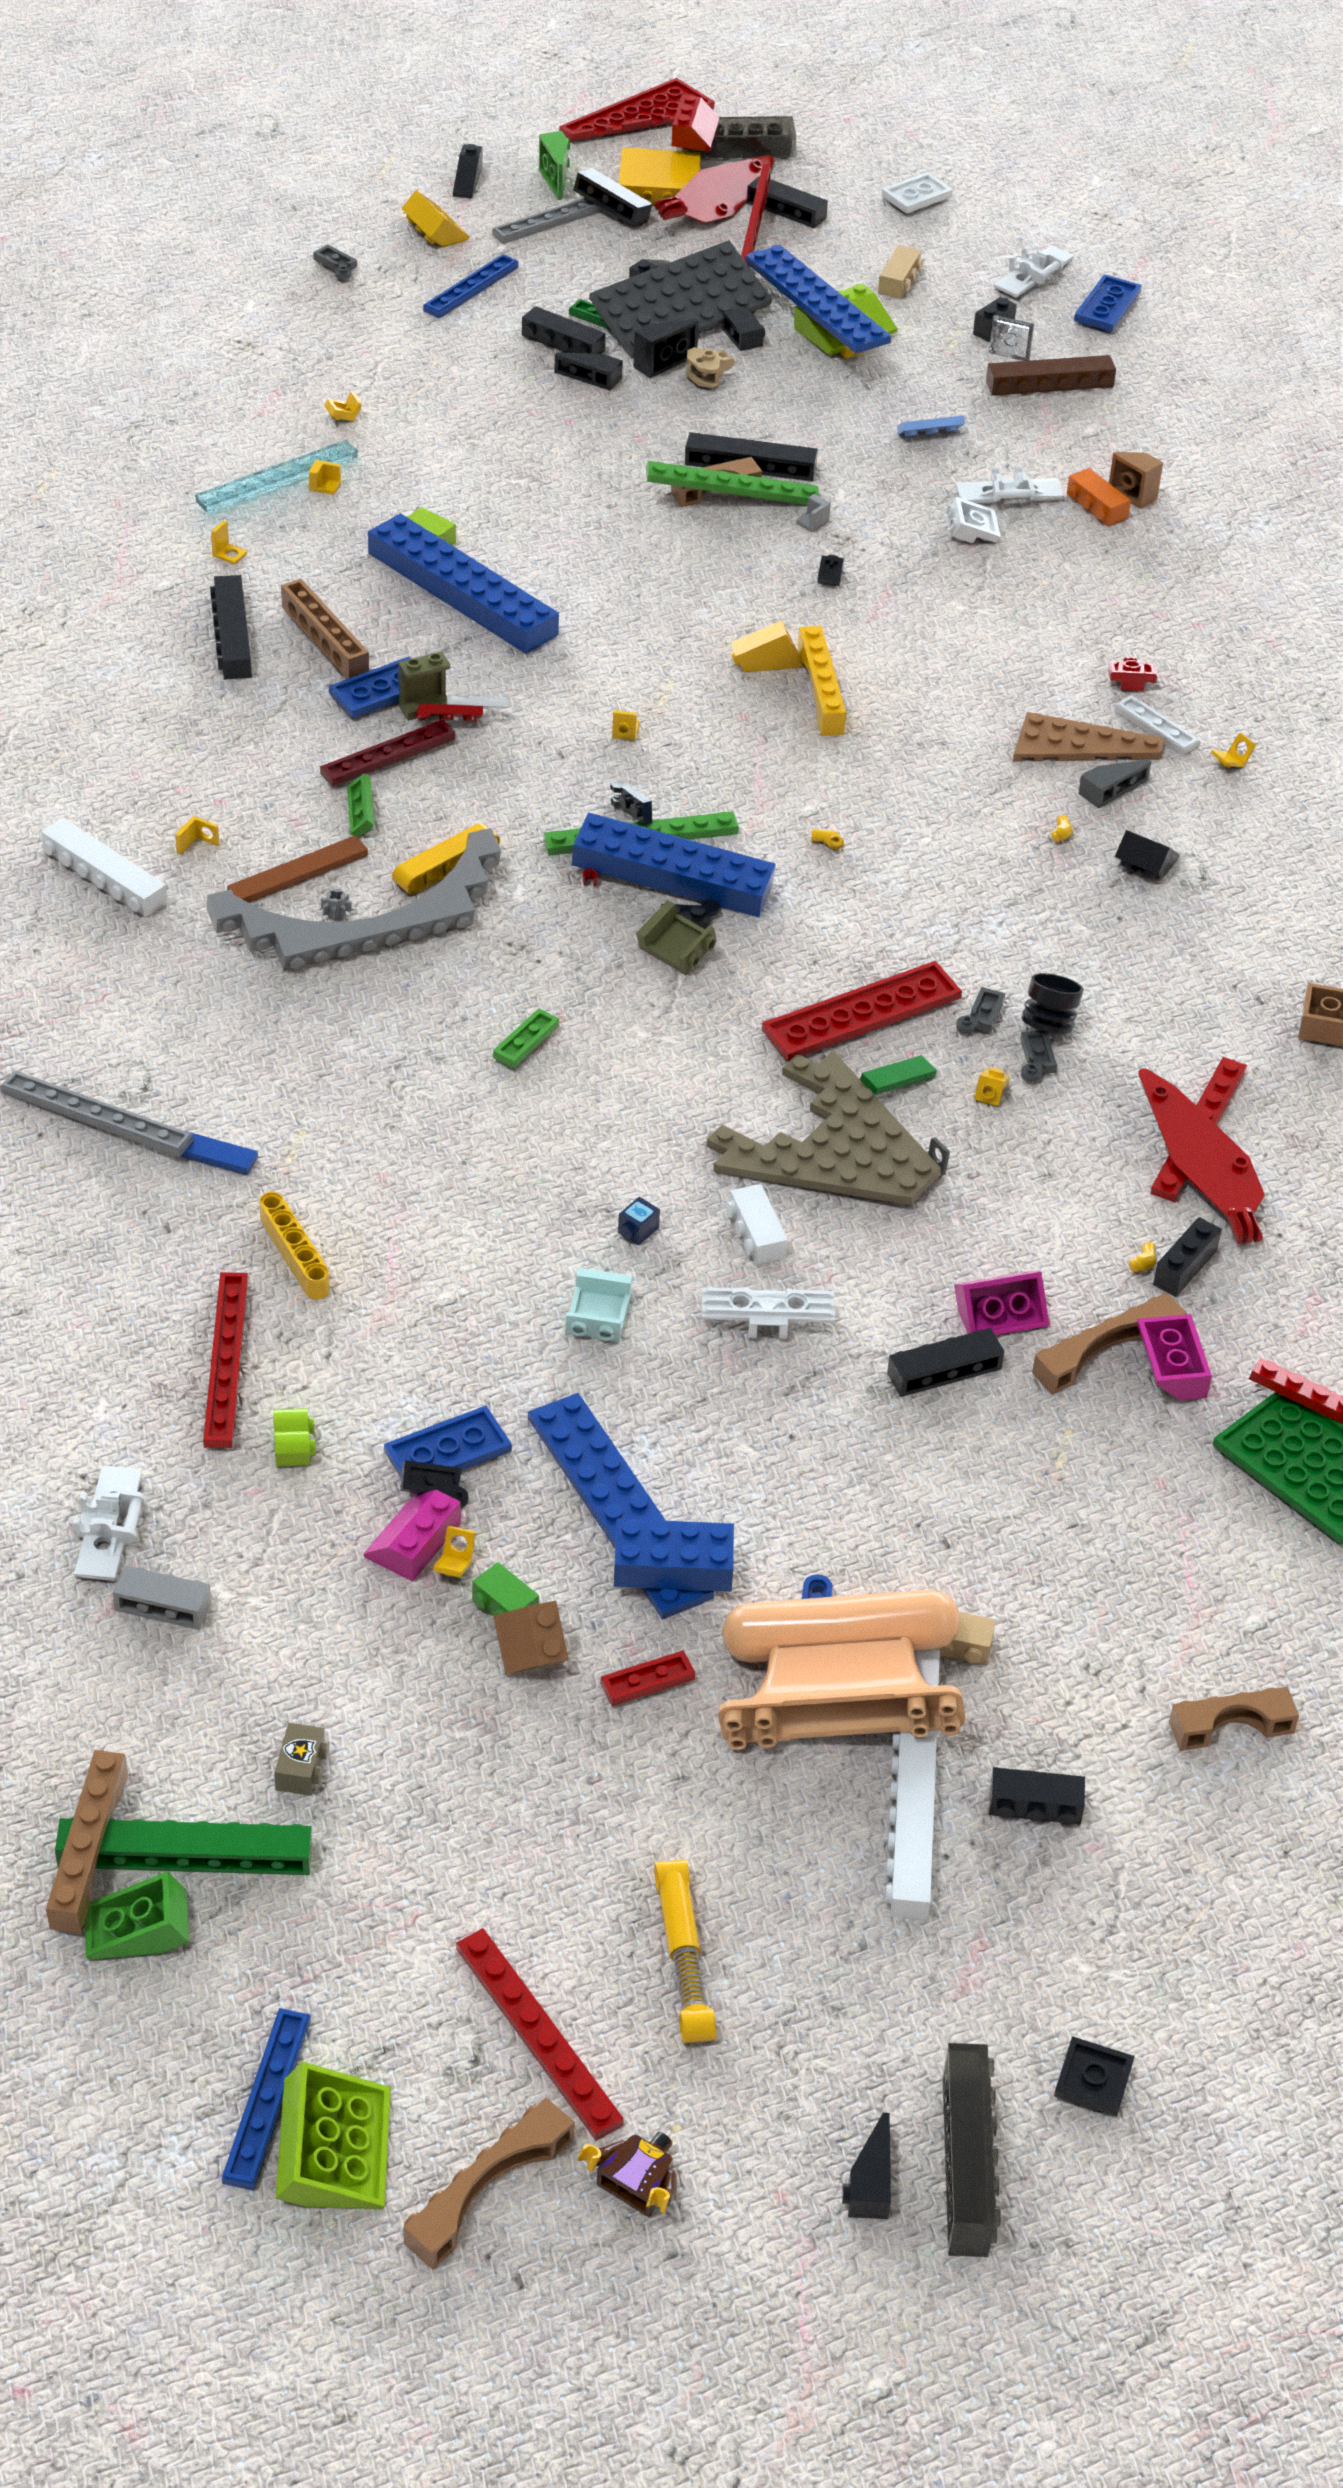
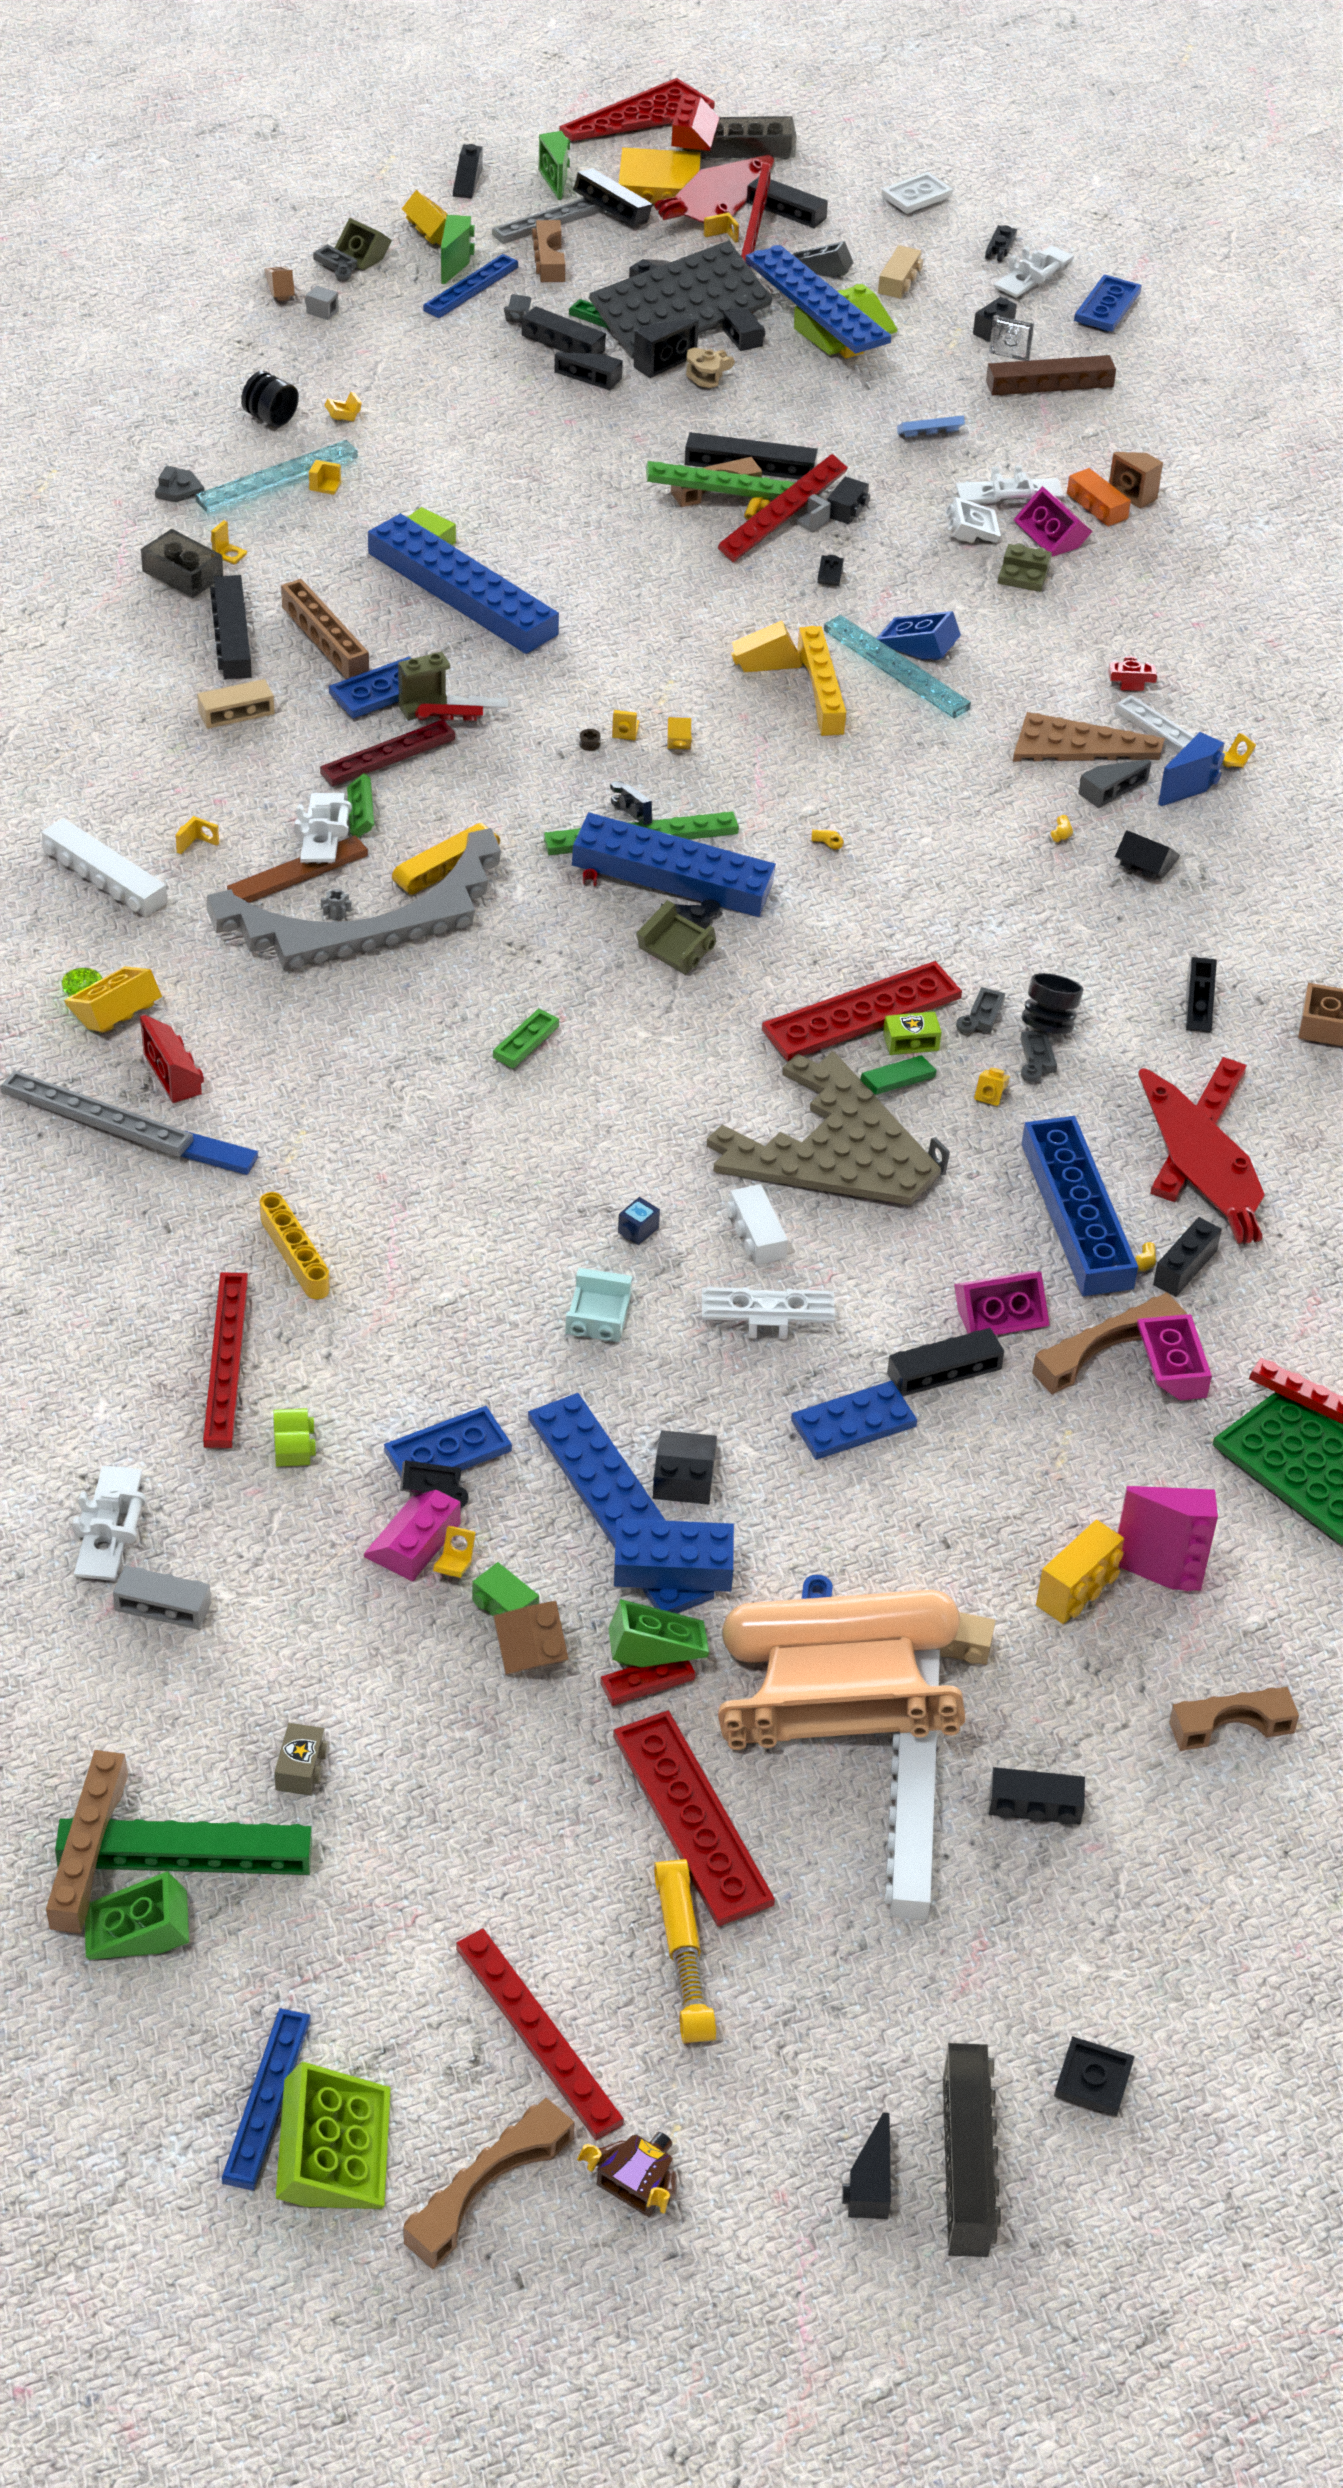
none -> clear neon green gear [62,968,103,997]
none -> yellow slope [64,966,162,1033]
none -> red slope [140,1015,204,1103]
none -> clear smoke brick [141,529,223,598]
none -> dark grey plate [155,465,205,502]
none -> tan brick [197,679,275,729]
none -> black wheel [241,371,299,427]
none -> medium nougat slope [264,266,295,301]
none -> white piece [294,793,352,864]
none -> light grey brick [305,285,339,320]
none -> olive slope [335,218,392,271]
none -> bright green slope [441,215,475,284]
none -> dark grey bracket [504,294,531,323]
none -> medium nougat arch [532,220,565,282]
none -> dark brown bush [579,729,601,751]
none -> bright green slope [608,1599,709,1667]
none -> red plate [613,1710,775,1927]
none -> black slope [652,1430,717,1505]
none -> yellow bracket [667,717,692,750]
none -> yellow bracket [703,213,739,243]
none -> red plate [717,454,848,563]
none -> yellow arm [744,497,770,520]
none -> blue plate [791,1380,917,1460]
none -> dark grey slope [792,241,854,276]
none -> clear light blue plate [824,615,971,718]
none -> black brick [827,476,870,524]
none -> blue slope [875,611,961,660]
none -> lime brick [883,1011,942,1055]
none -> black hinge [985,225,1017,262]
none -> olive plate [997,543,1052,592]
none -> dark pink slope [1014,486,1093,557]
none -> blue brick [1021,1116,1138,1296]
none -> yellow brick [1036,1519,1124,1625]
none -> dark pink slope [1117,1486,1218,1591]
none -> blue slope [1158,732,1225,806]
none -> black slope [1186,957,1217,1032]

